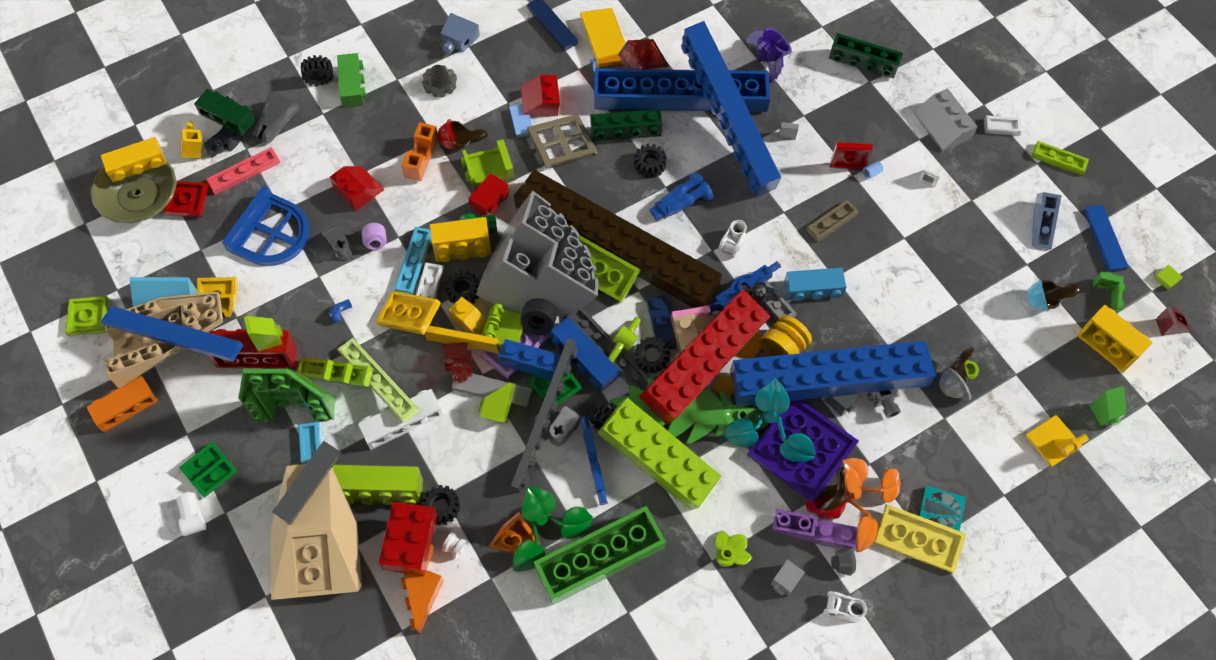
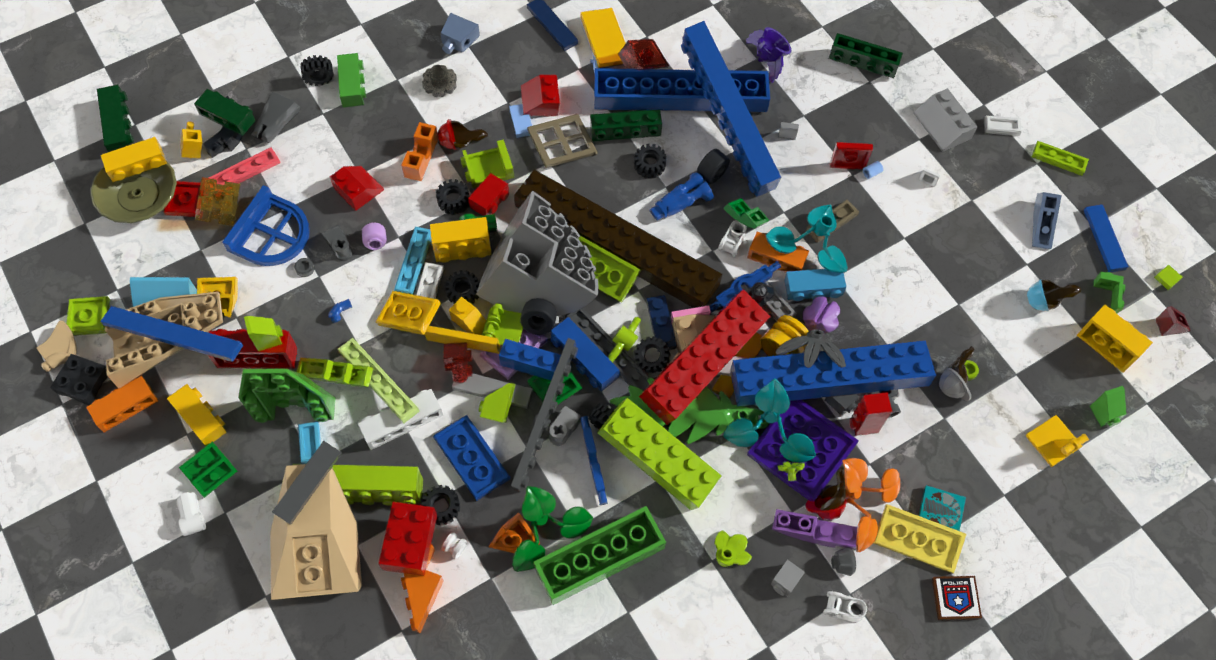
none -> tan arm [37,320,77,372]
none -> black brick [50,354,108,405]
none -> dark green brick [97,84,134,152]
none -> yellow brick [167,384,226,446]
none -> clear yellow brick [195,177,240,226]
none -> dark grey tile [295,258,315,277]
none -> blue tile [433,415,510,501]
none -> black tyre [436,179,470,215]
none -> black tyre [697,149,730,184]
none -> green slope [723,198,770,229]
none -> orange brick [747,231,809,273]
none -> teal plant [766,204,848,273]
none -> dark grey plant [776,329,846,368]
none -> lime plant [778,462,805,481]
none -> medium lavender hat [803,297,840,334]
none -> red brick [850,392,892,436]
none -> tile [932,576,982,620]

